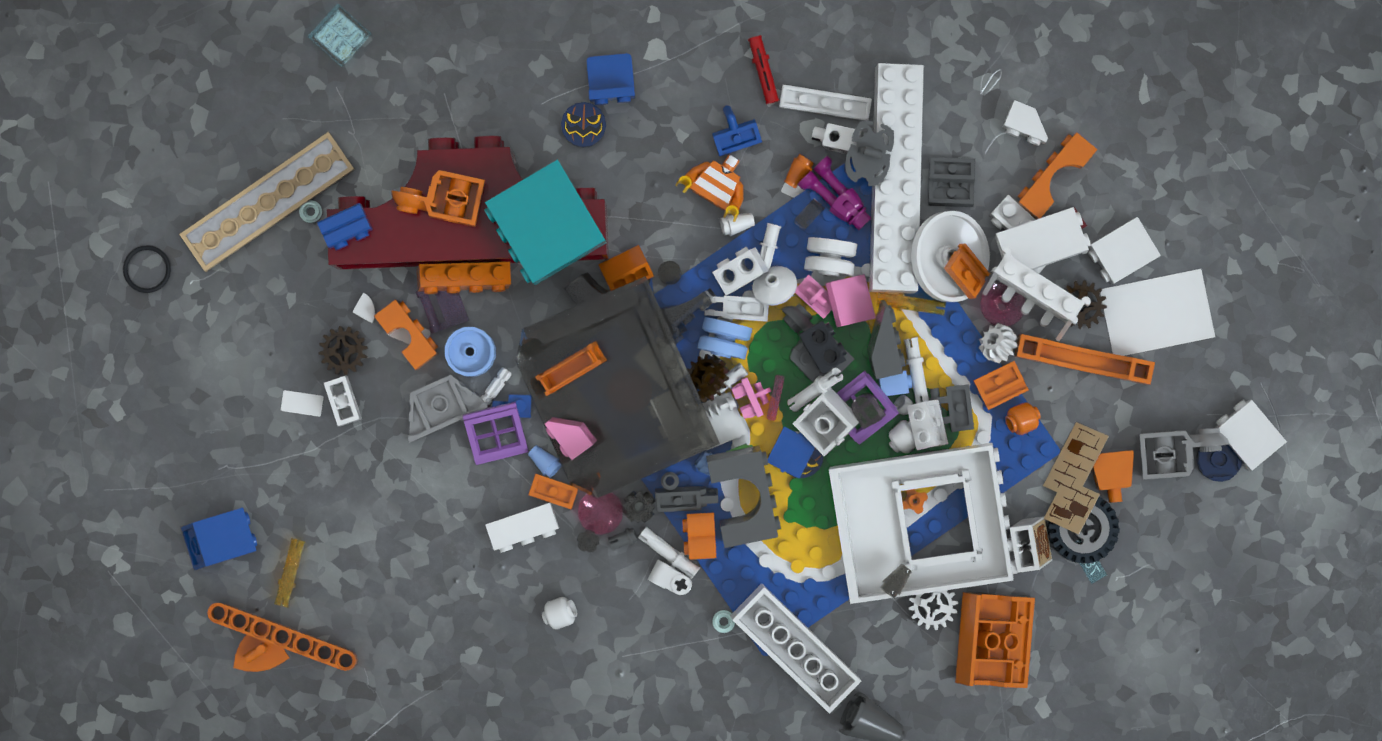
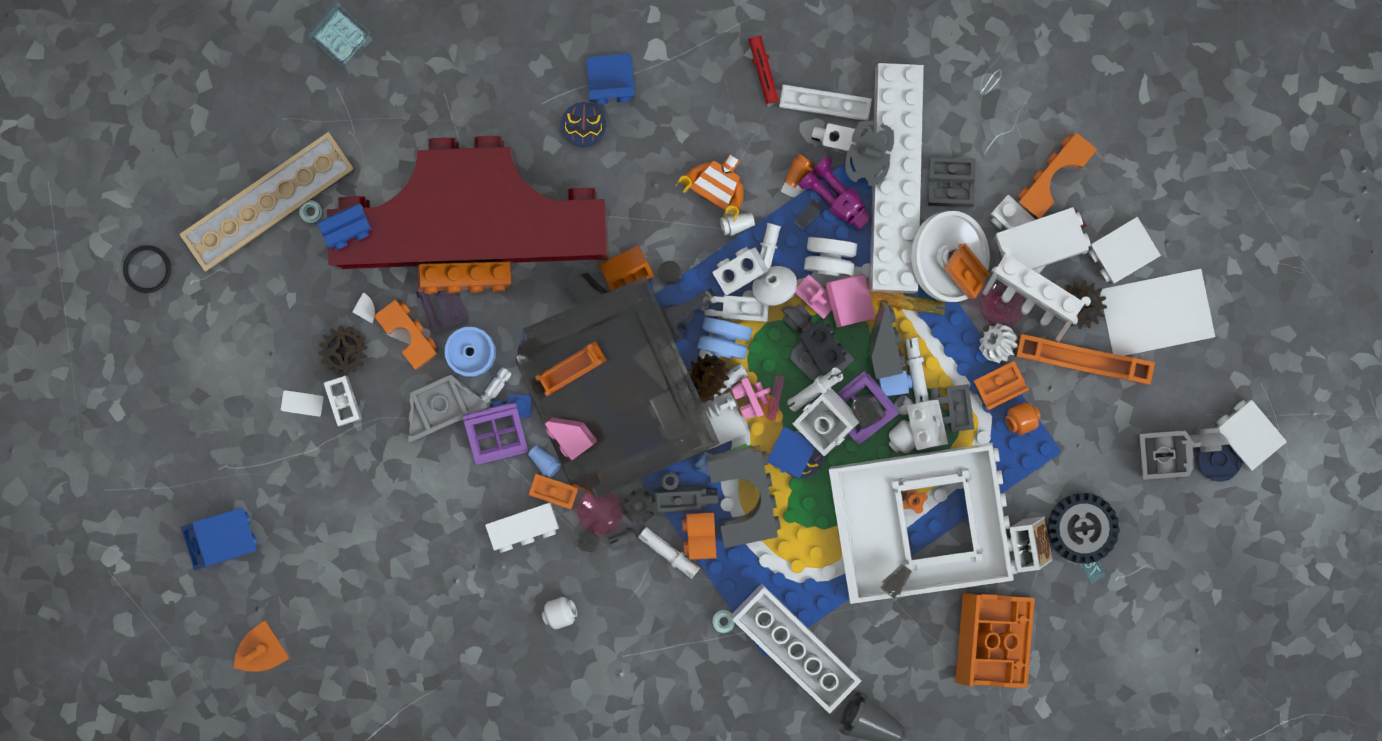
orange beam [207,603,358,671] -> none
clear yellow pin [274,538,305,607] -> none
orange brick [391,170,485,227] -> none
teal brick [484,159,607,285] -> none
white piece [647,560,692,595] -> none
blue plate [712,105,762,156] -> none
white gear [908,590,958,630] -> none
white slope [1002,100,1048,146] -> none
tan sticker [1043,422,1109,534] -> none
orange torso [1092,450,1134,503] -> none

